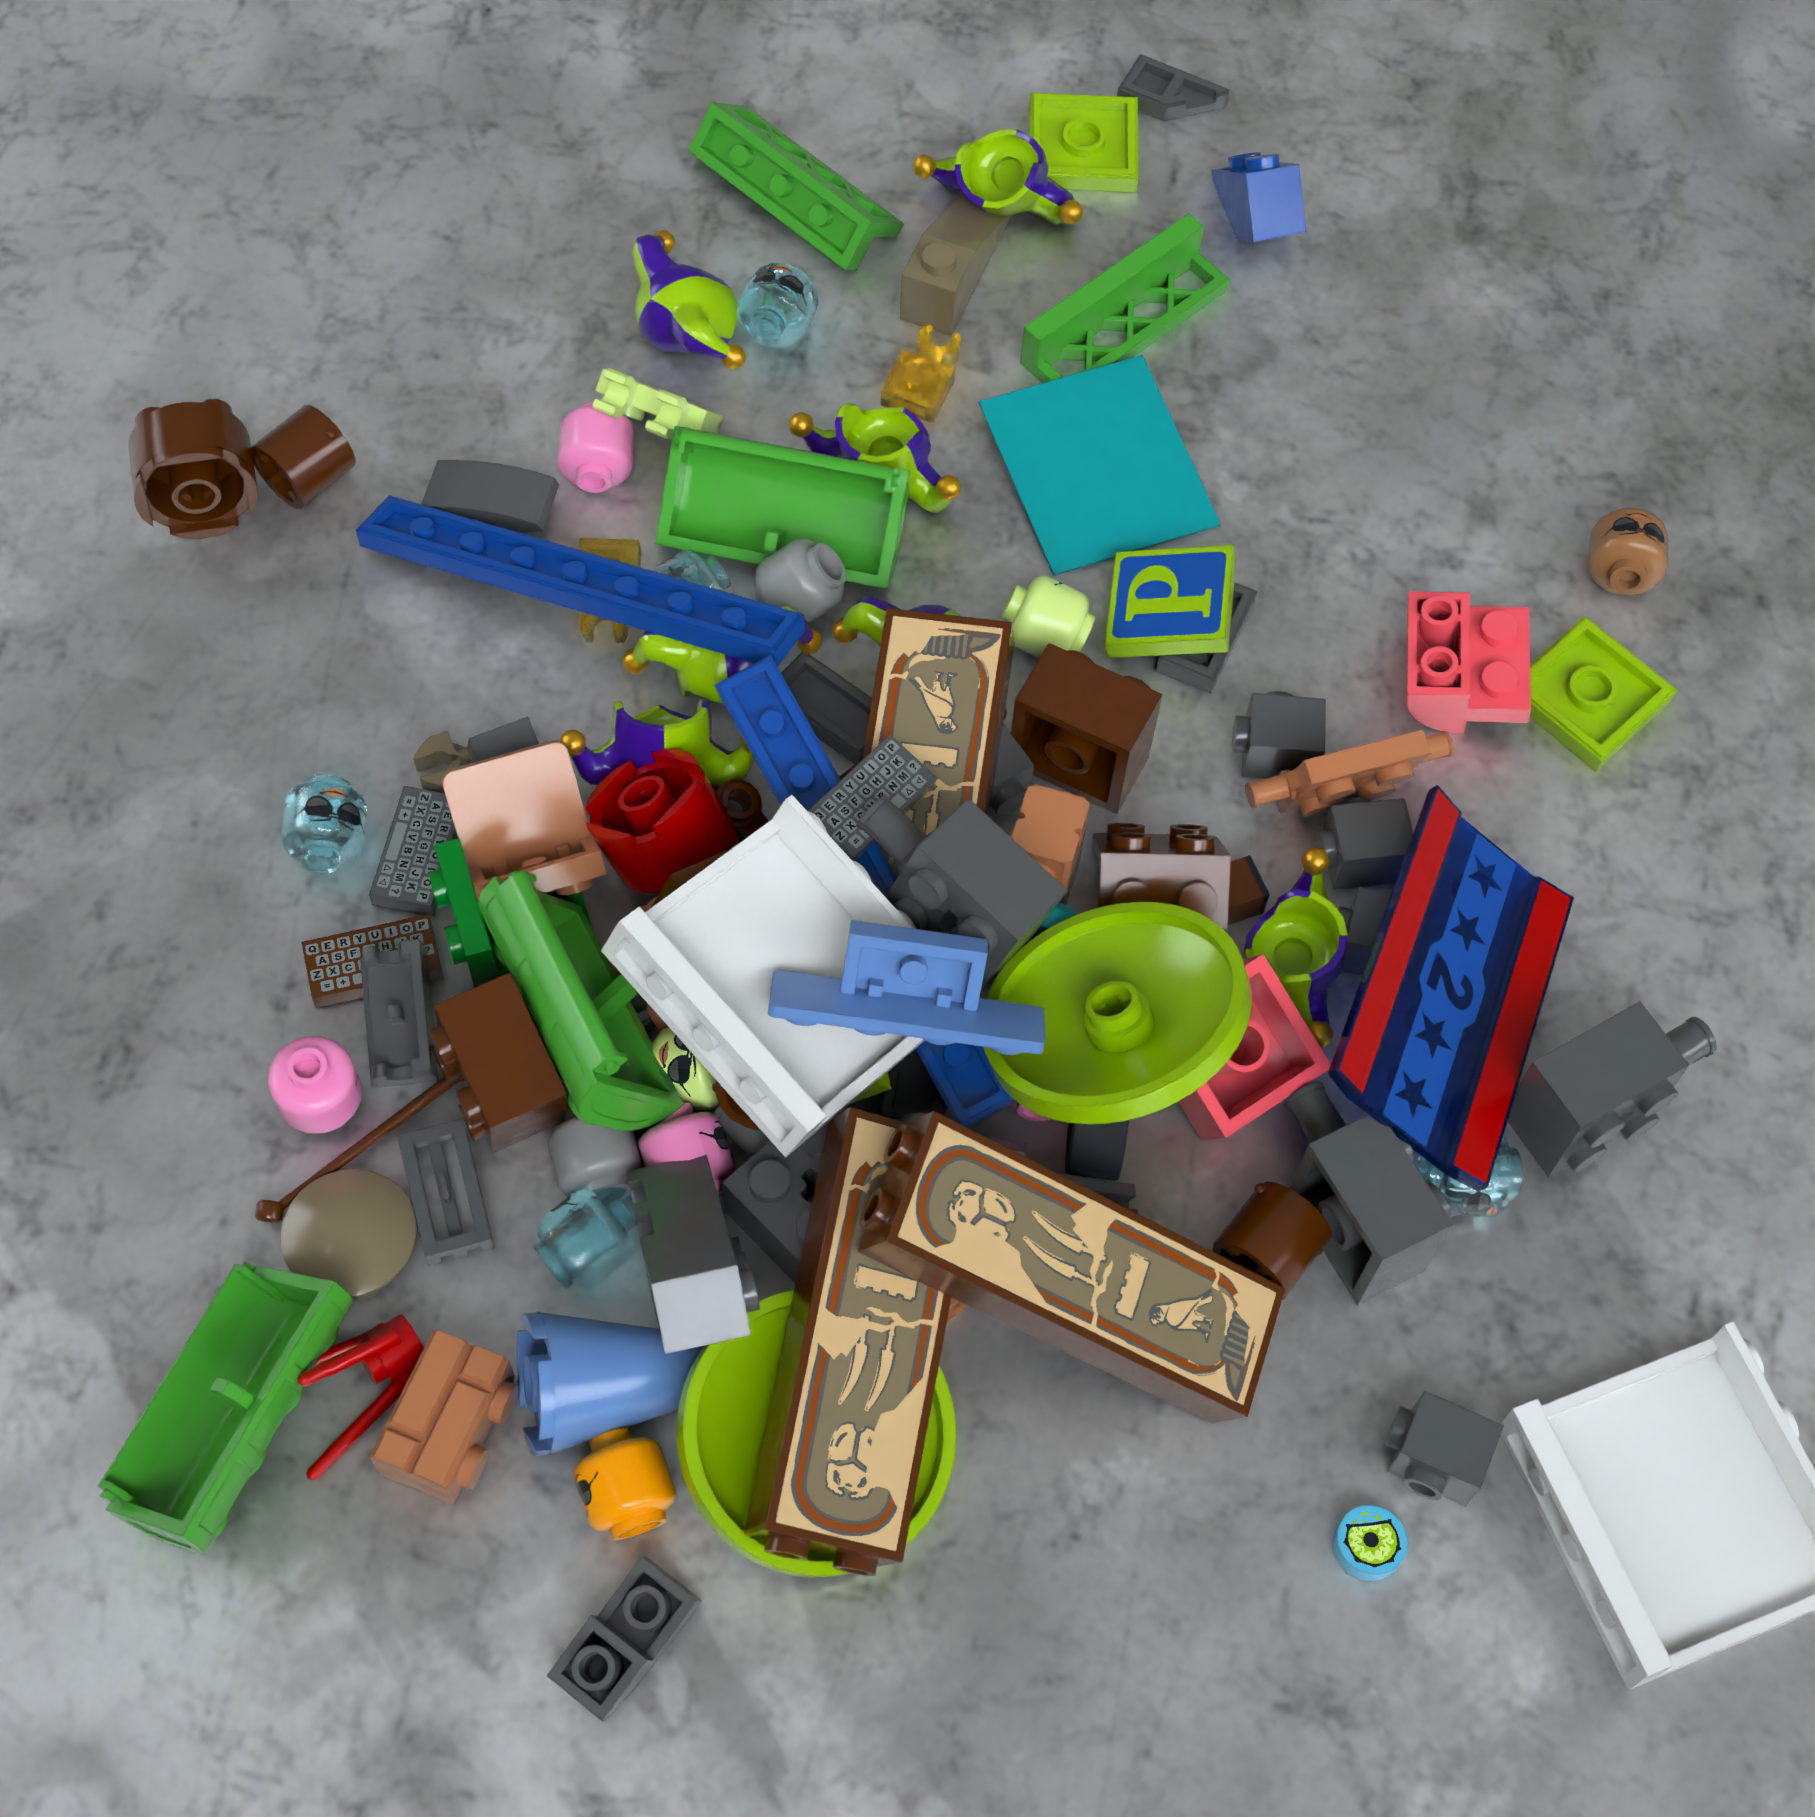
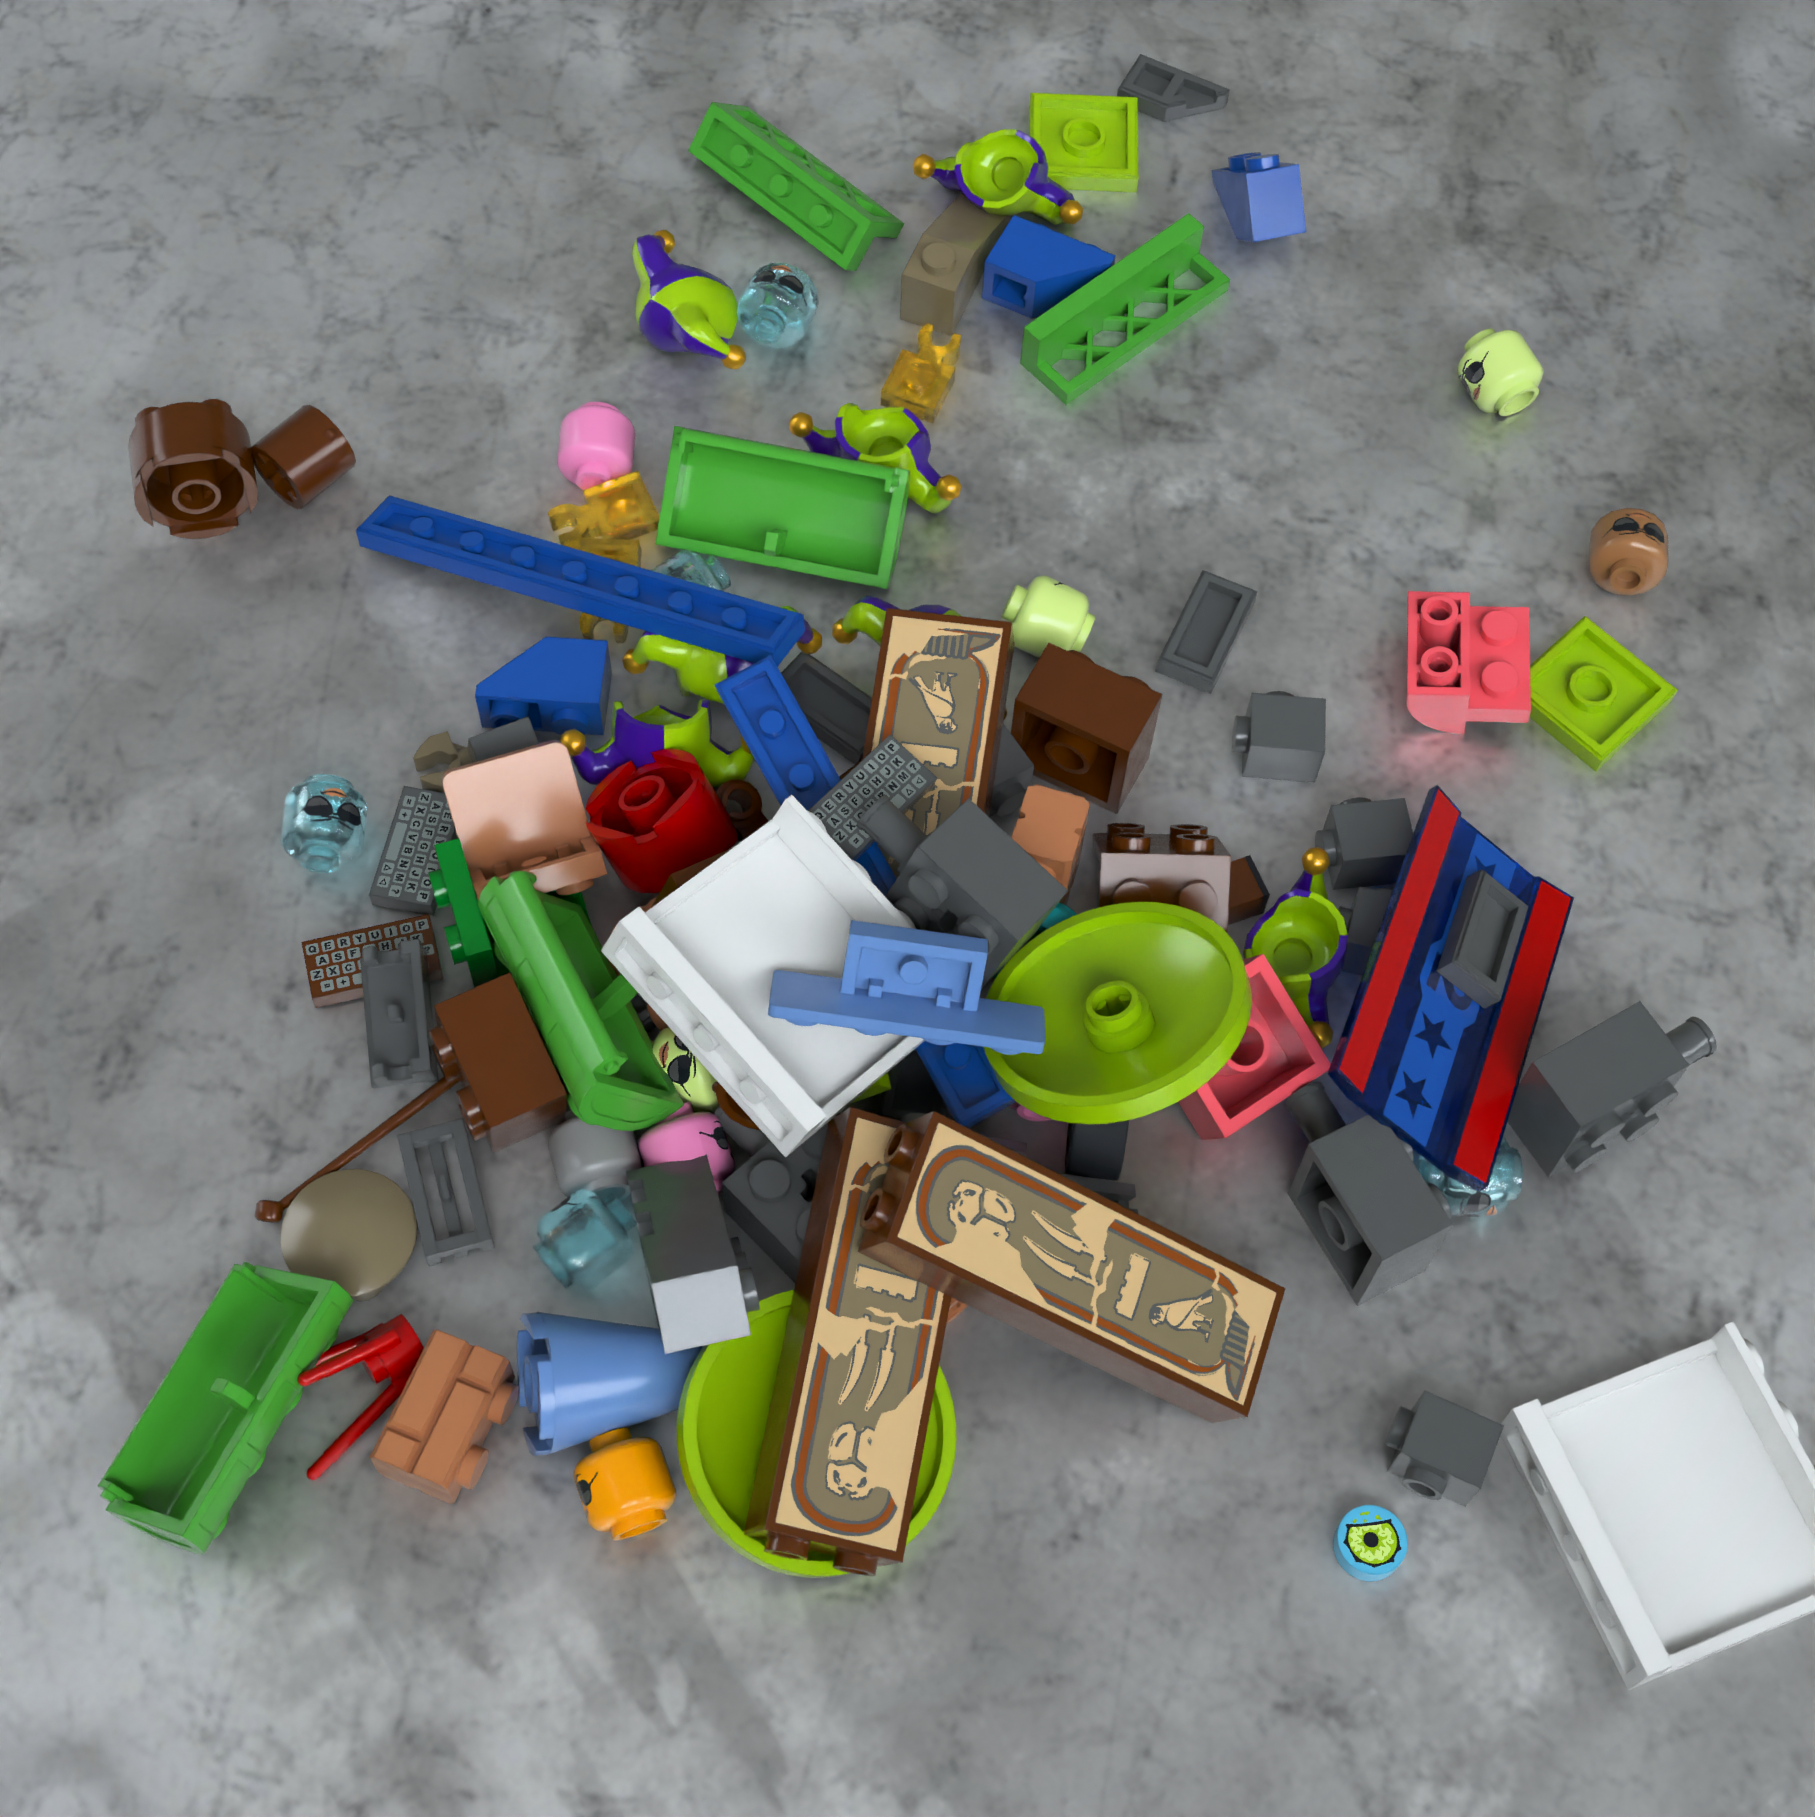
bright pink head [268,1036,362,1134] -> none
dark grey slope [421,460,559,533] -> none
dark grey slope [546,1556,702,1722] -> none
yellowish green plate [592,368,724,440] -> none
light grey head [756,538,846,624] -> none
teal piece [978,355,1221,576] -> none
tile [1105,545,1237,658] -> none
reddish brown piece [1212,1181,1332,1300] -> none
nougat plate [1245,729,1454,817] -> none
none -> blue slope [475,637,612,736]
none -> clear yellow plate [548,470,659,551]
none -> blue slope [982,215,1116,319]
none -> dark grey tile [1436,869,1528,1009]
none -> yellowish green head [1457,328,1543,416]

